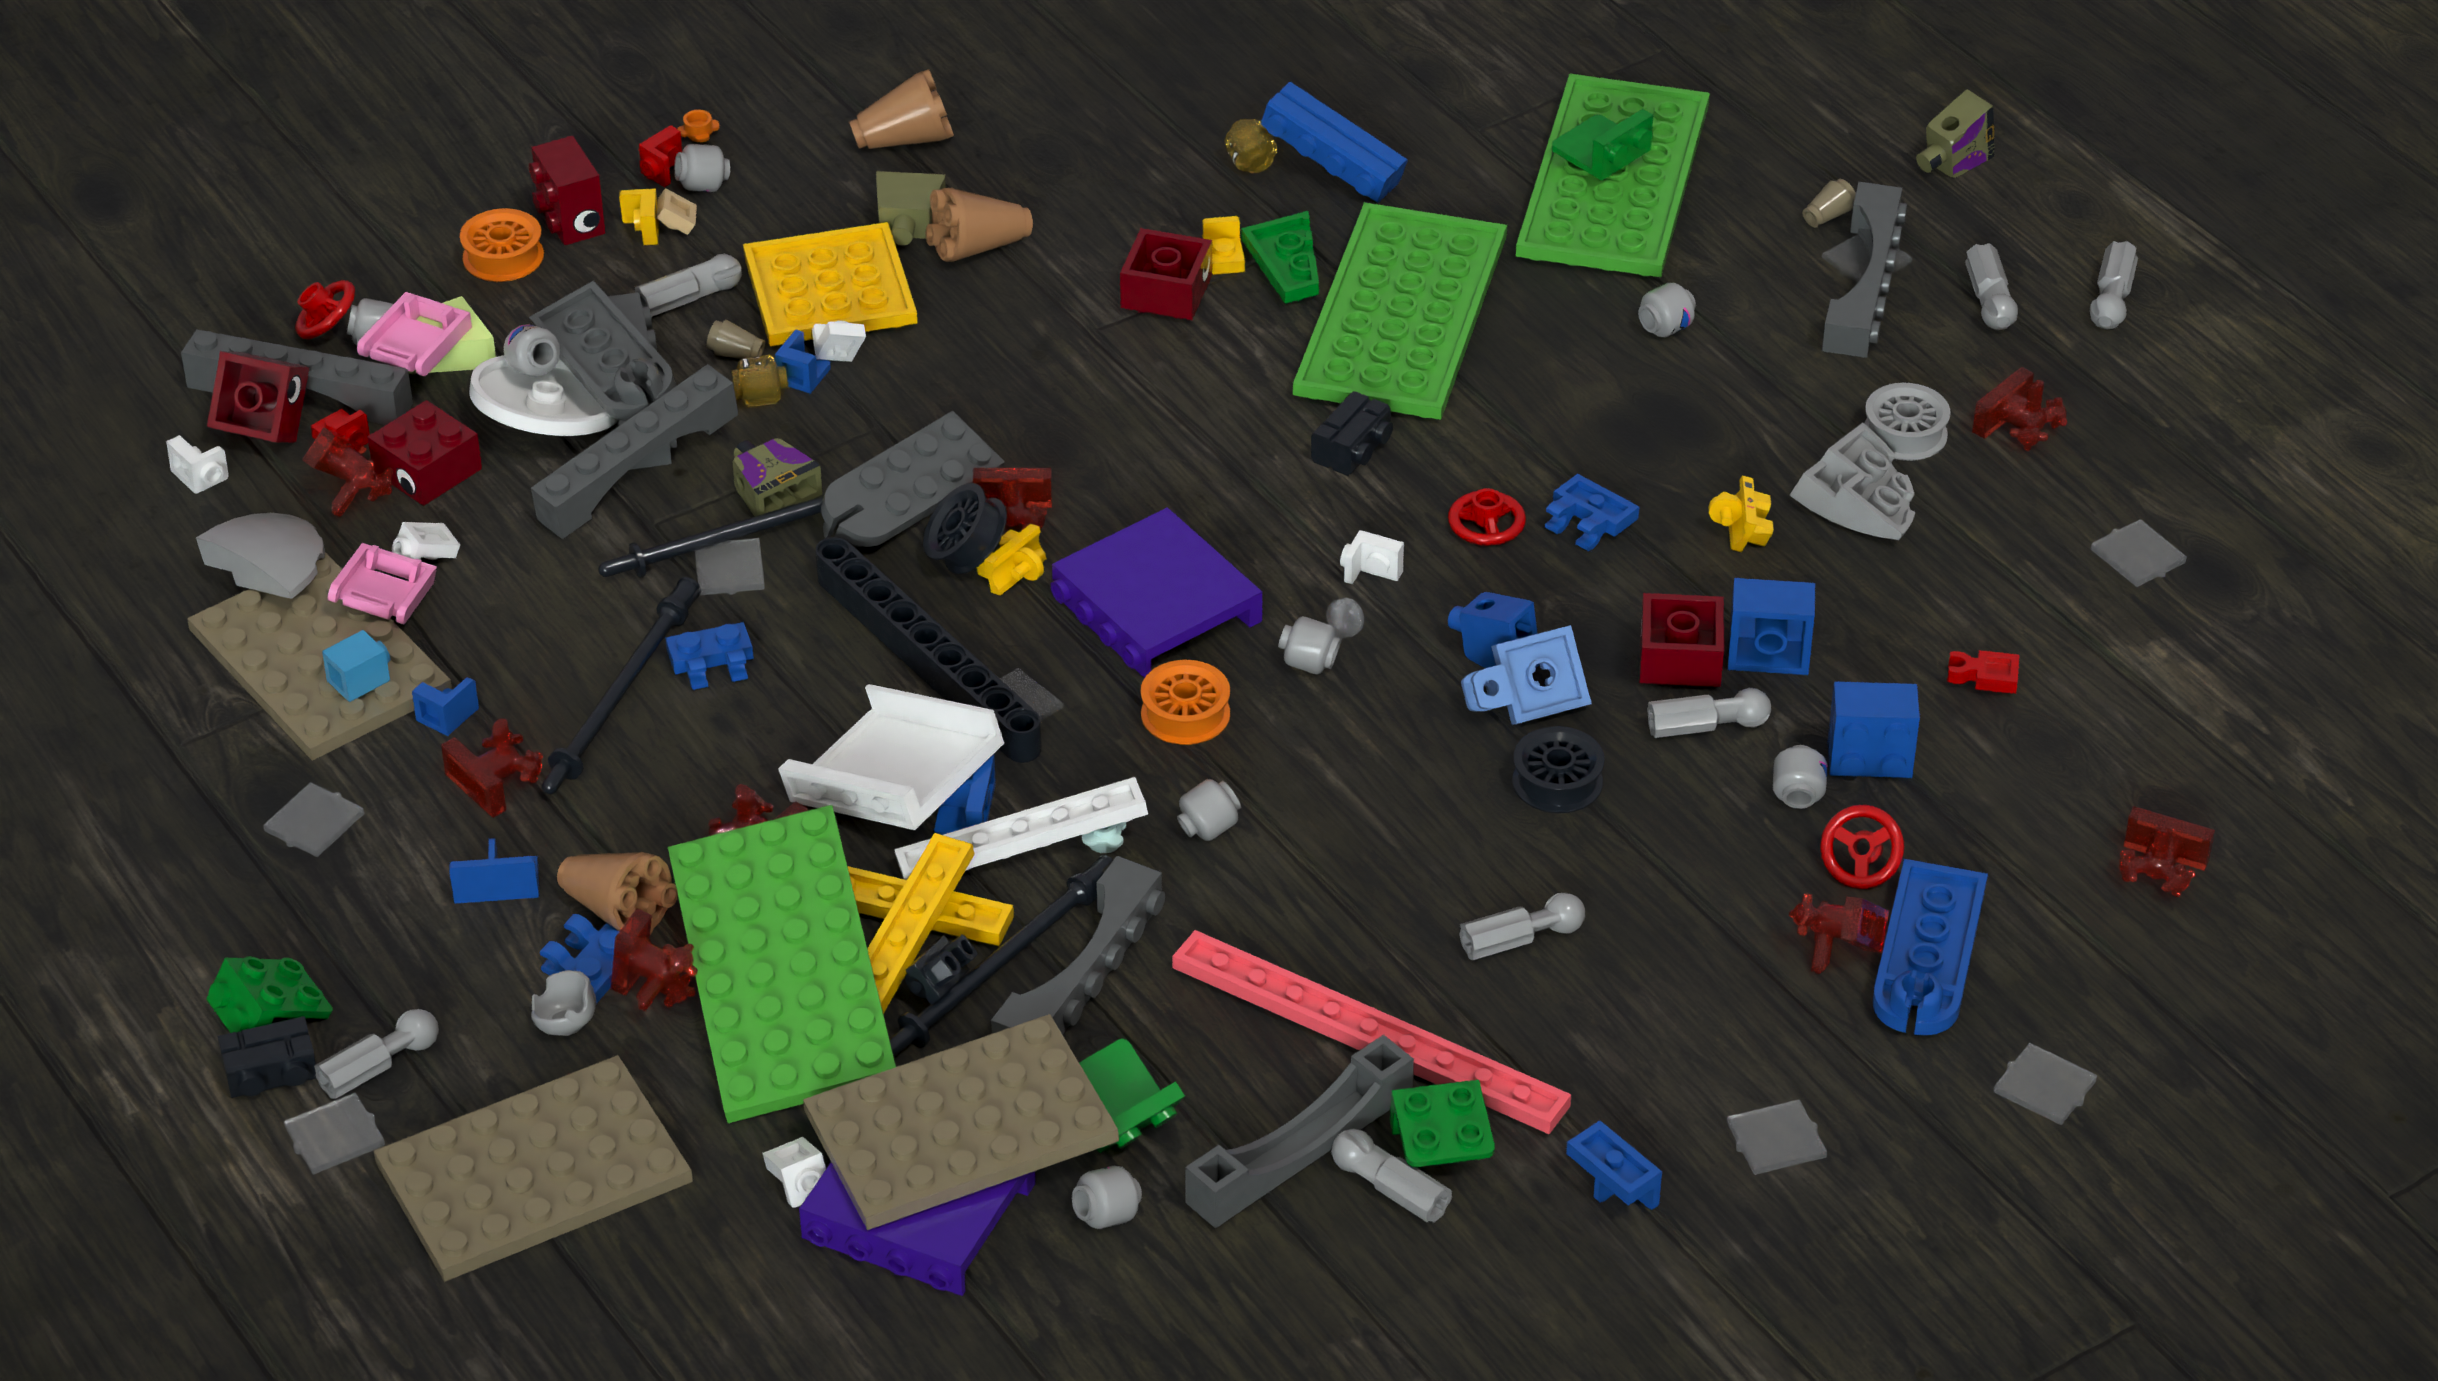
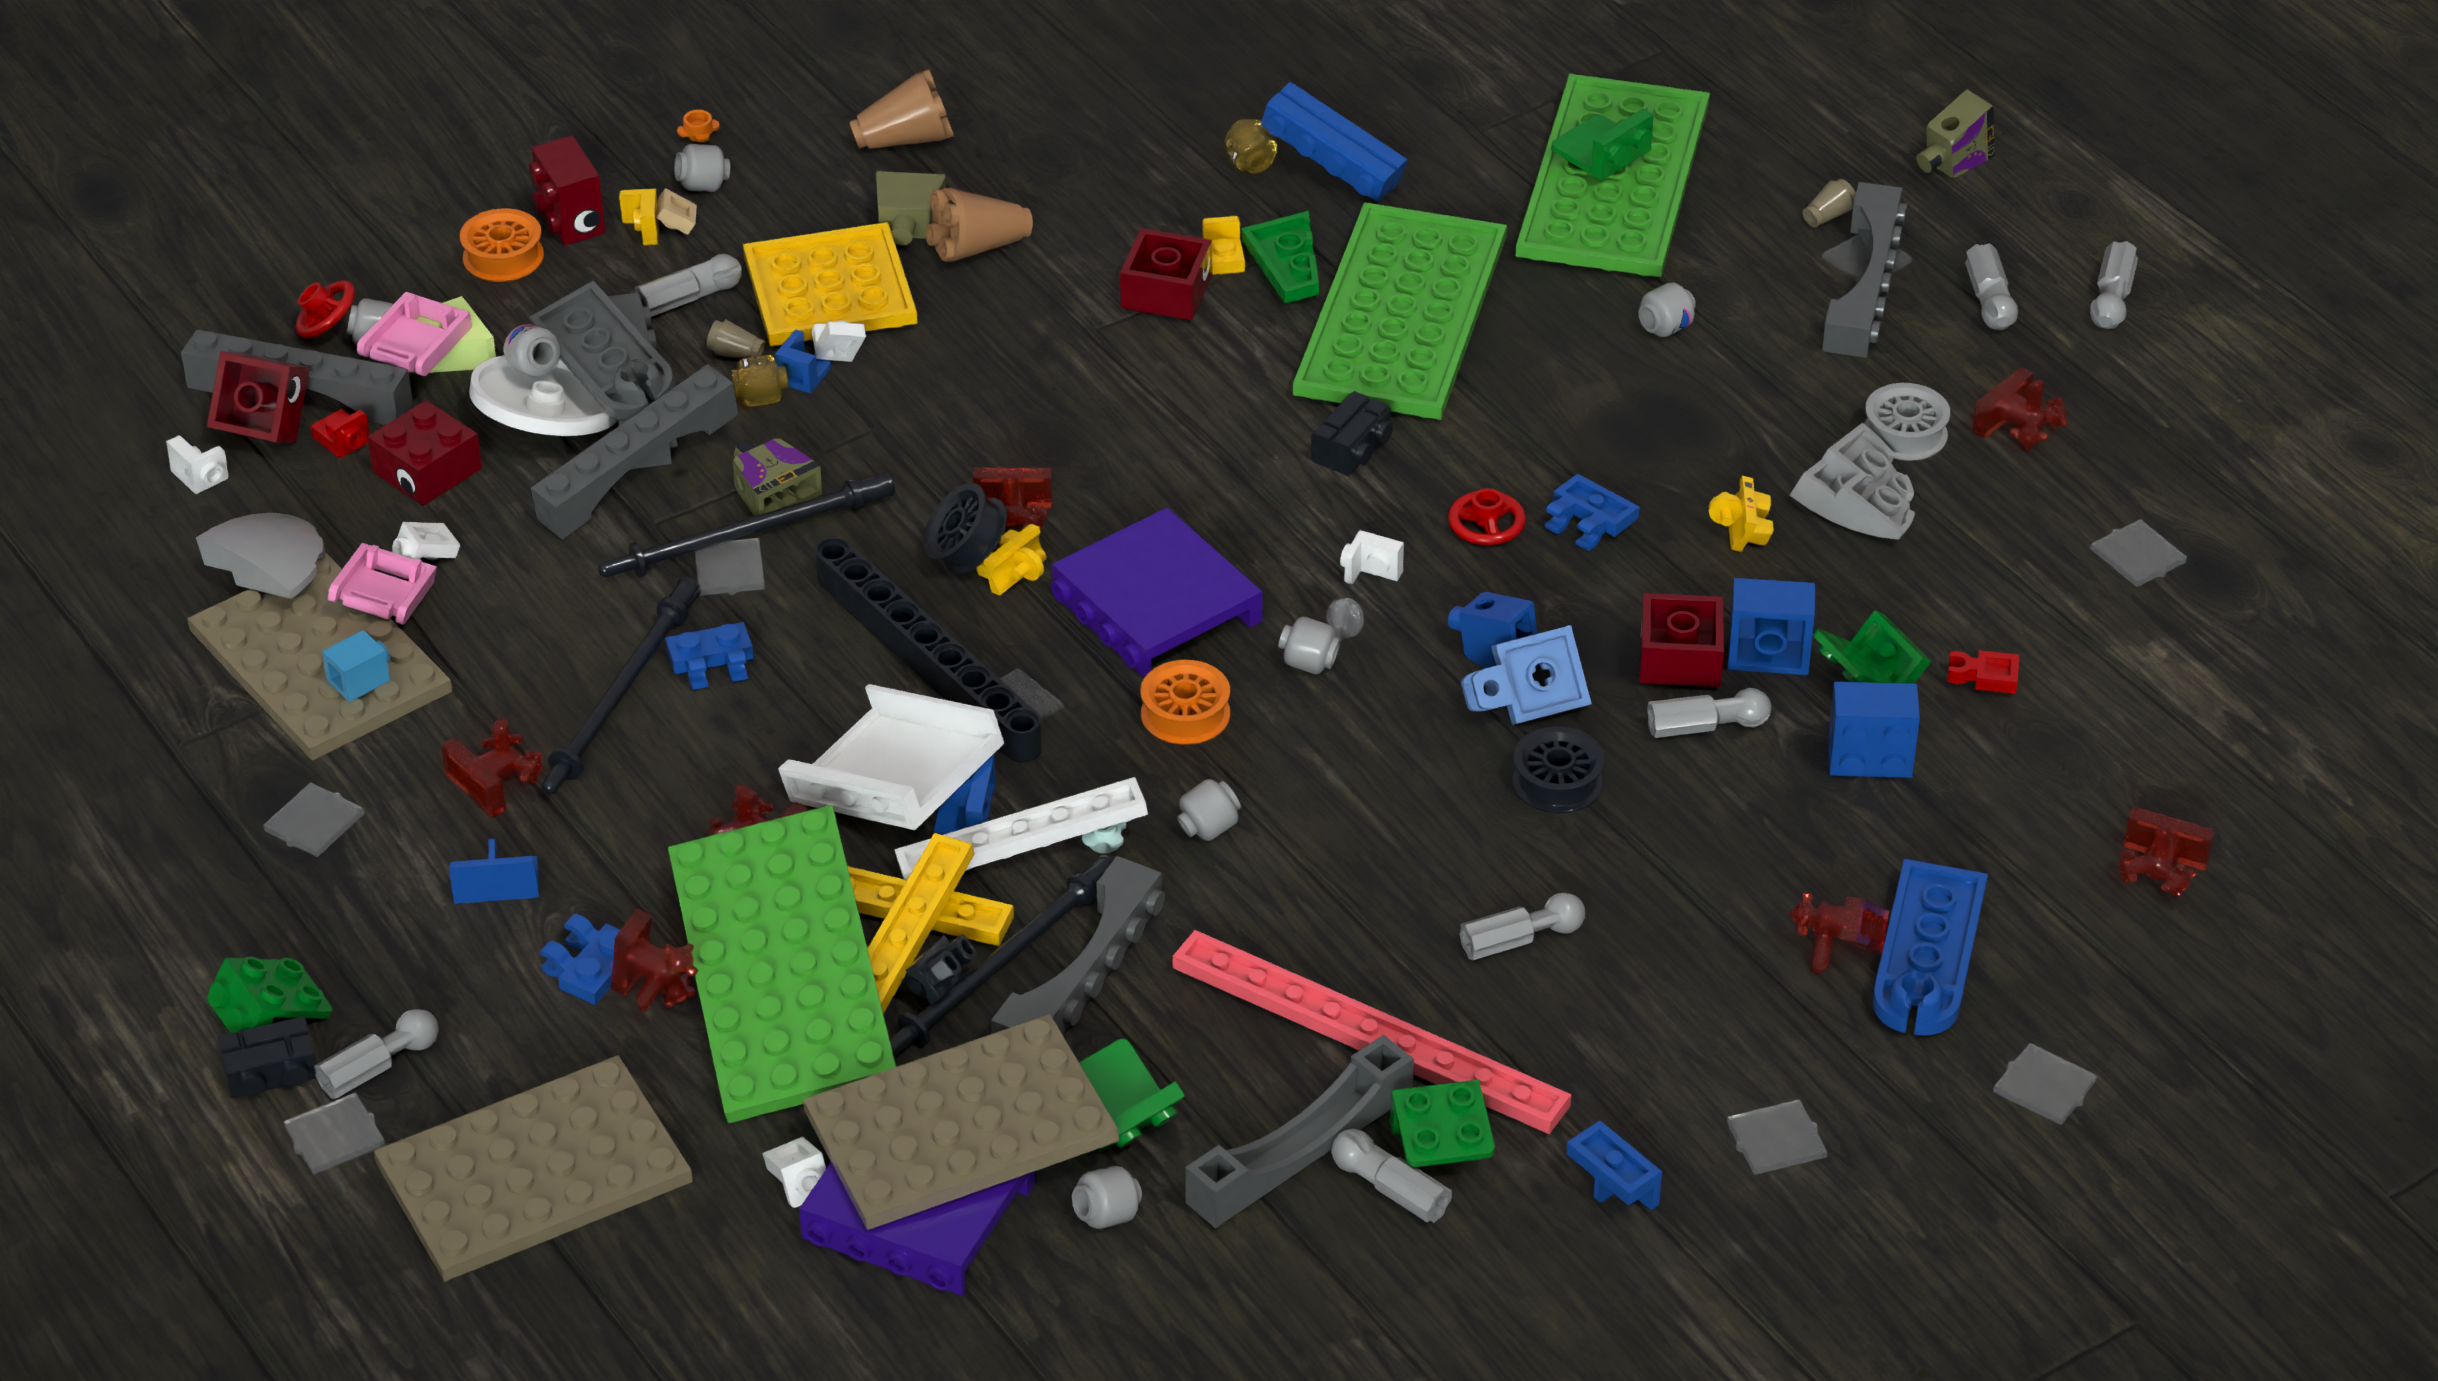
clear red piece [302,428,394,517] -> none
blue panel [412,677,479,736] -> none
light grey hair [531,970,596,1036] -> none
medium nougat cone [557,852,678,939] -> none
red bracket [639,125,682,187] -> none
dark grey plate [821,411,1005,549] -> none
light grey head [1773,745,1827,809] -> none
red piece [1820,805,1904,889] -> none
none -> green bracket [1813,610,1932,684]

